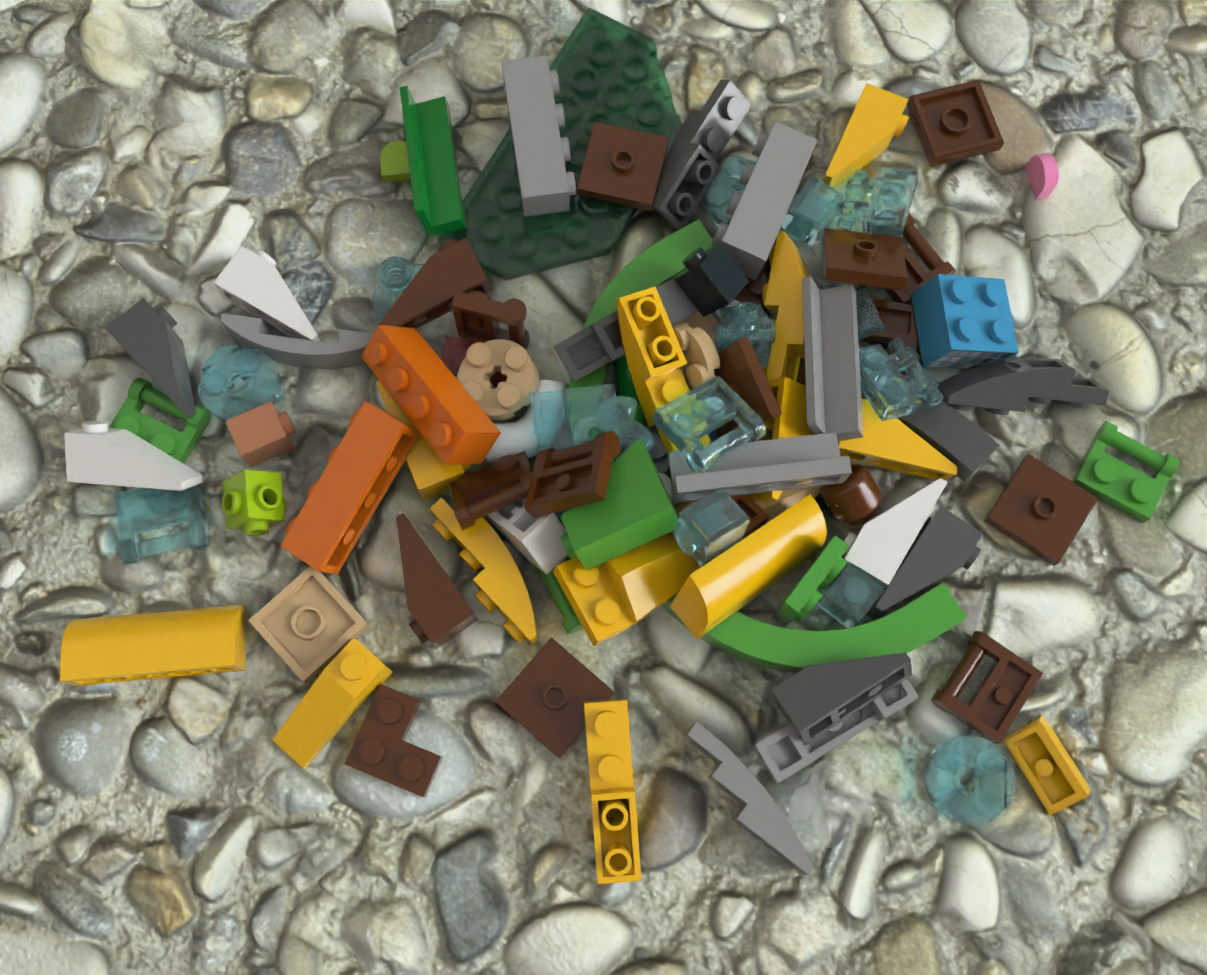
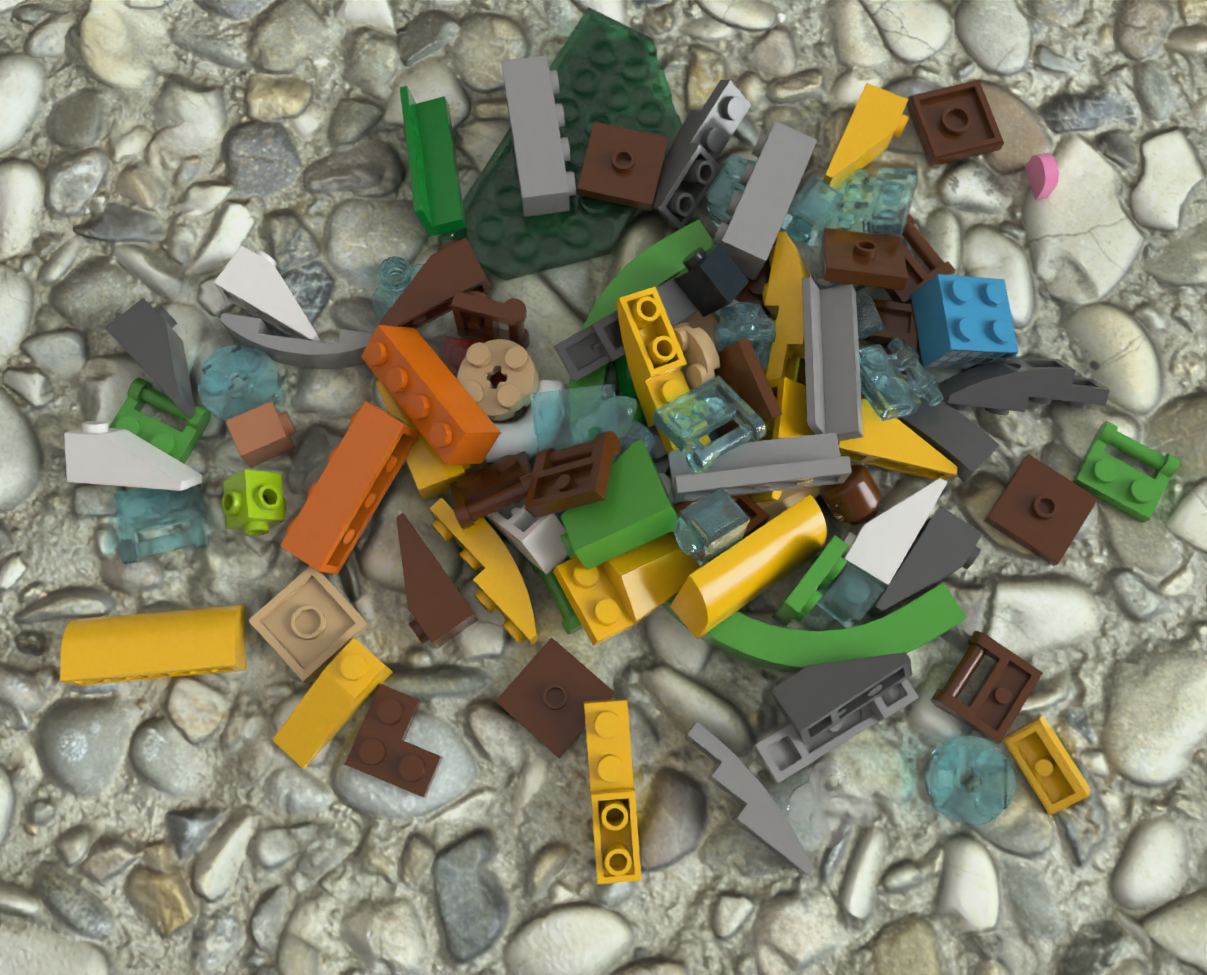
lime tile [380,140,411,183] -> none

